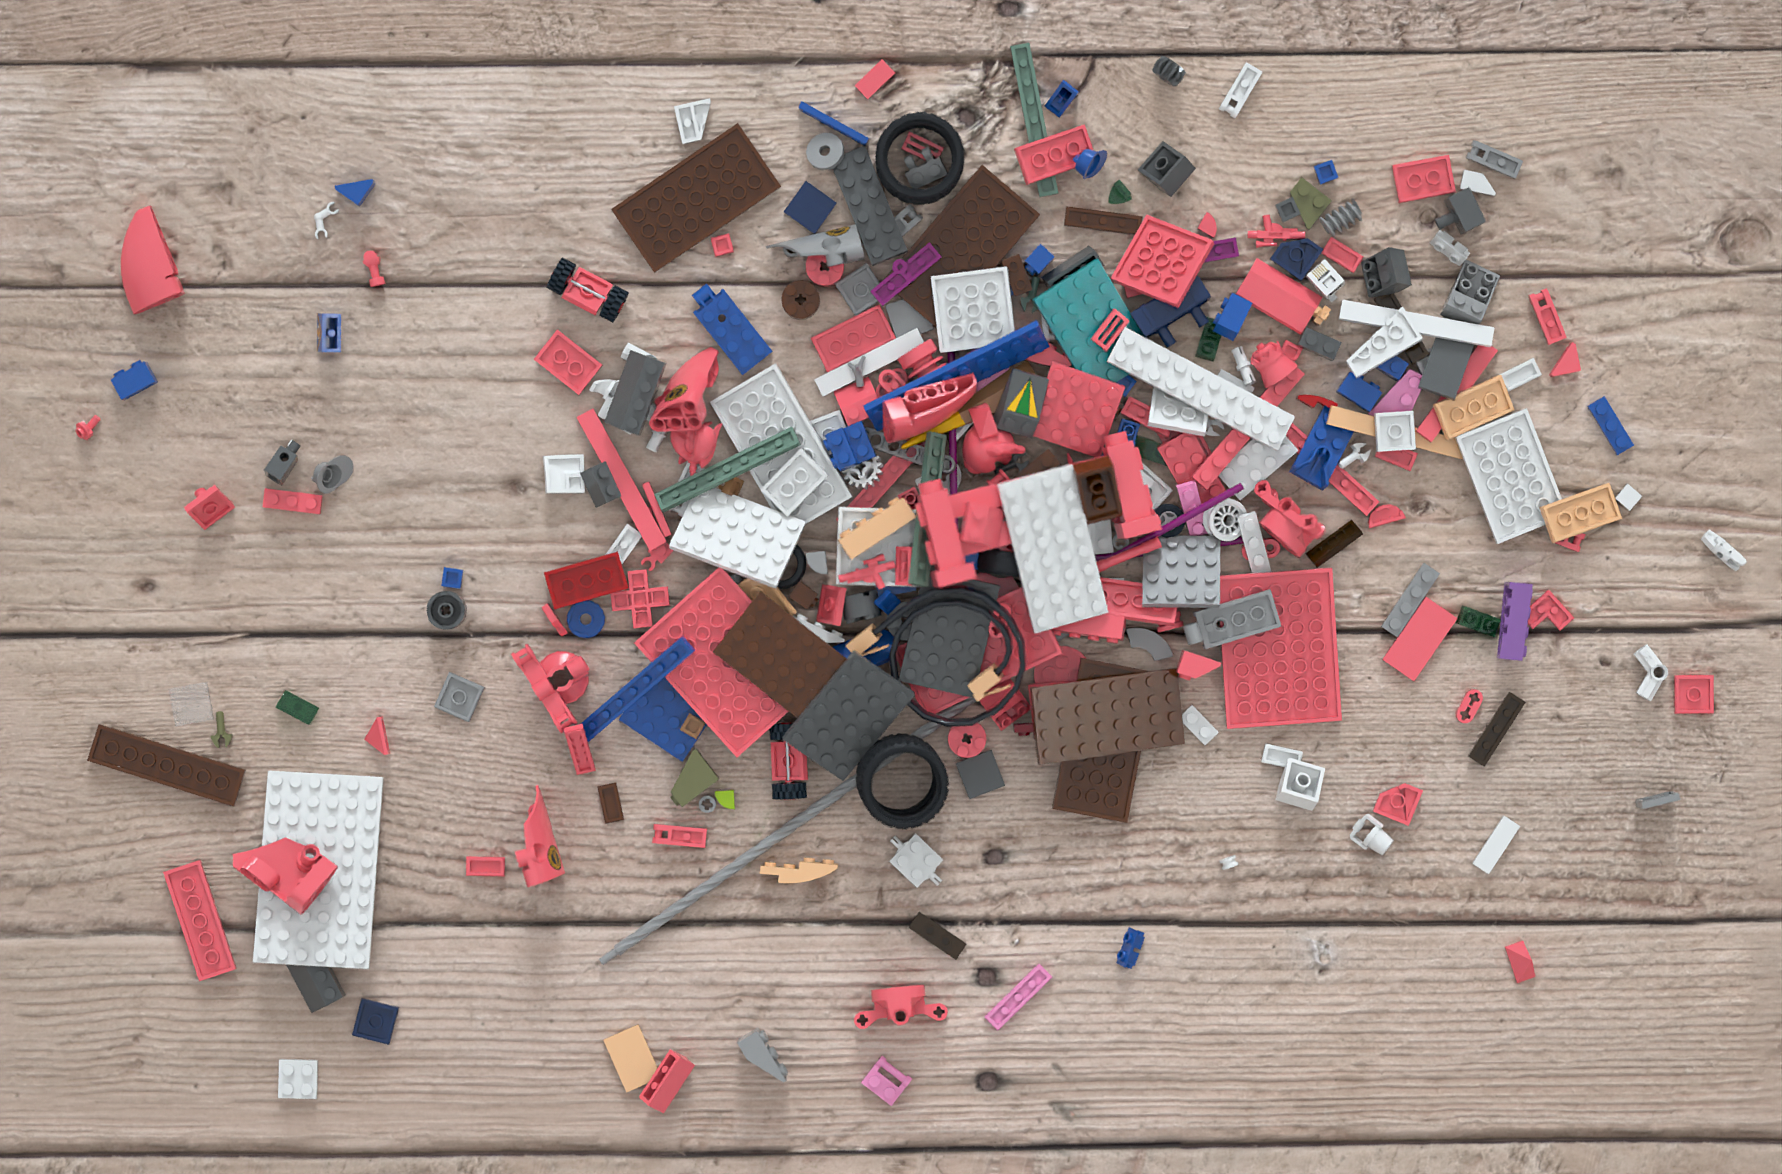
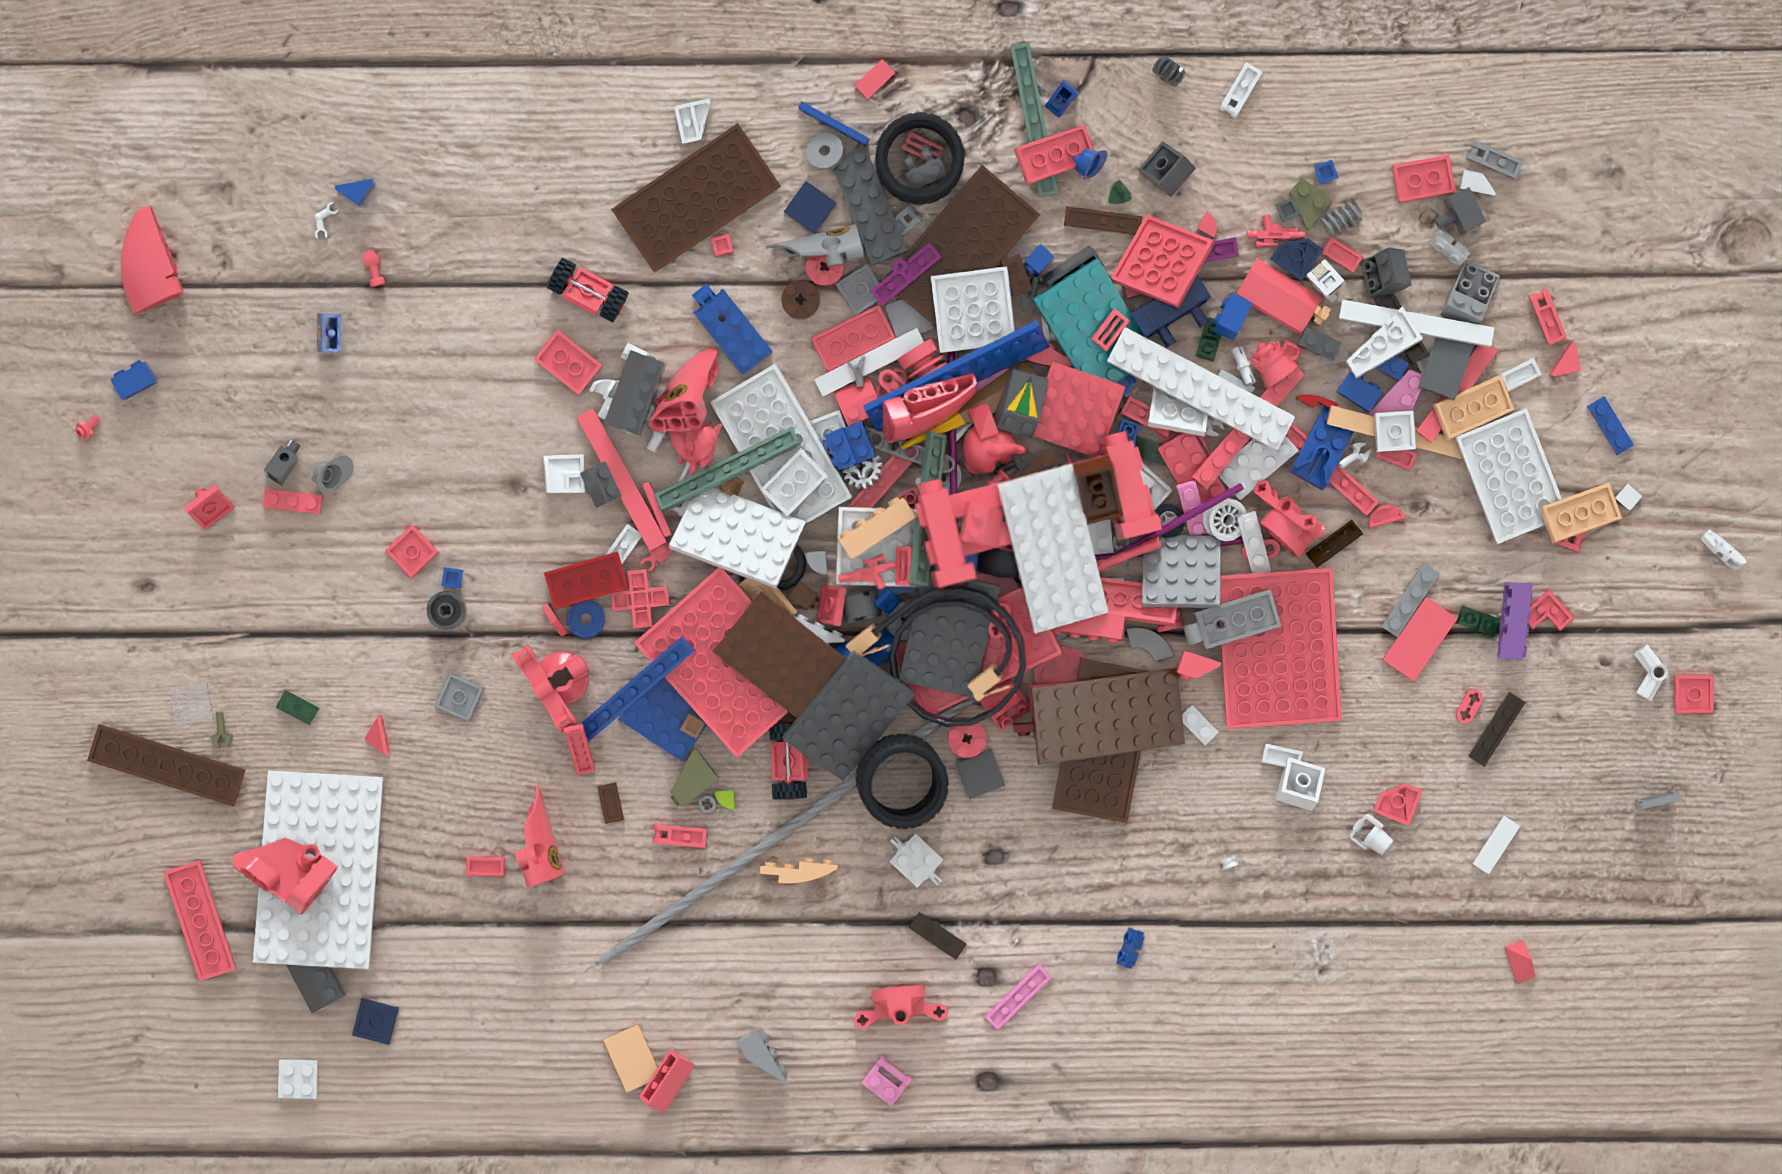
none -> coral tile [385,524,439,579]

